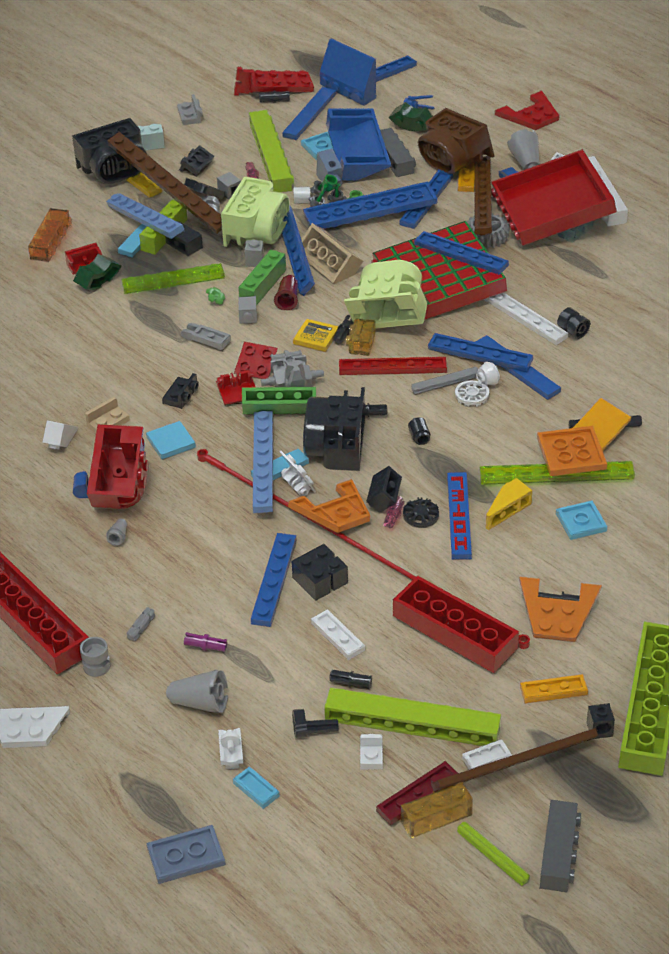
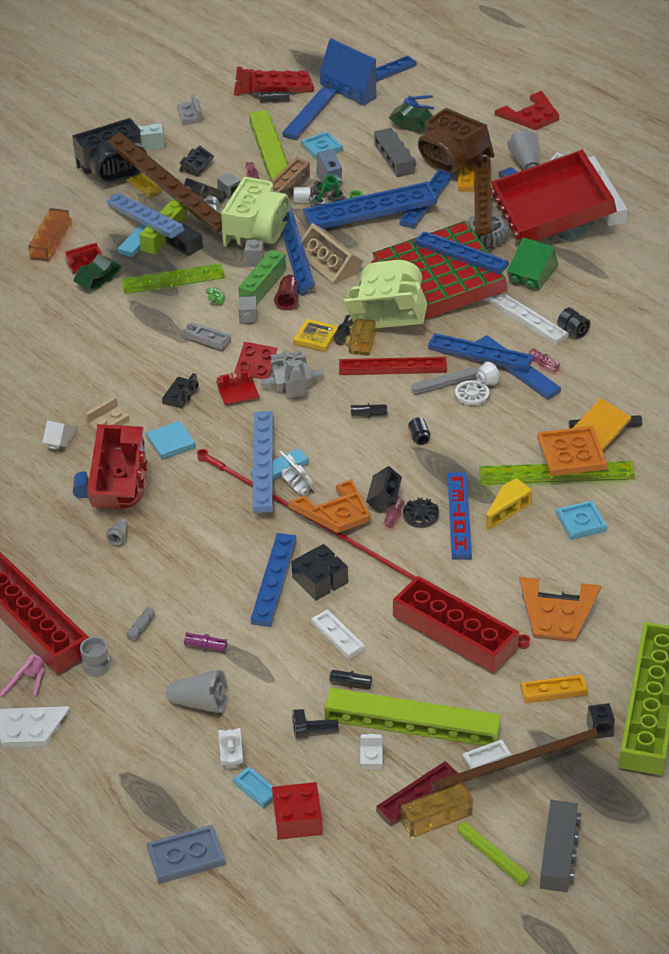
bright green brick [242,387,316,414] -> none
black brick [303,387,366,471] -> none
blue slope [326,108,391,181] -> none
none -> bright pink plant [0,655,45,697]
none -> medium nougat fence [271,157,310,198]
none -> red brick [272,782,323,840]
none -> green slope [507,238,558,289]
none -> clear pink axle [529,348,560,372]

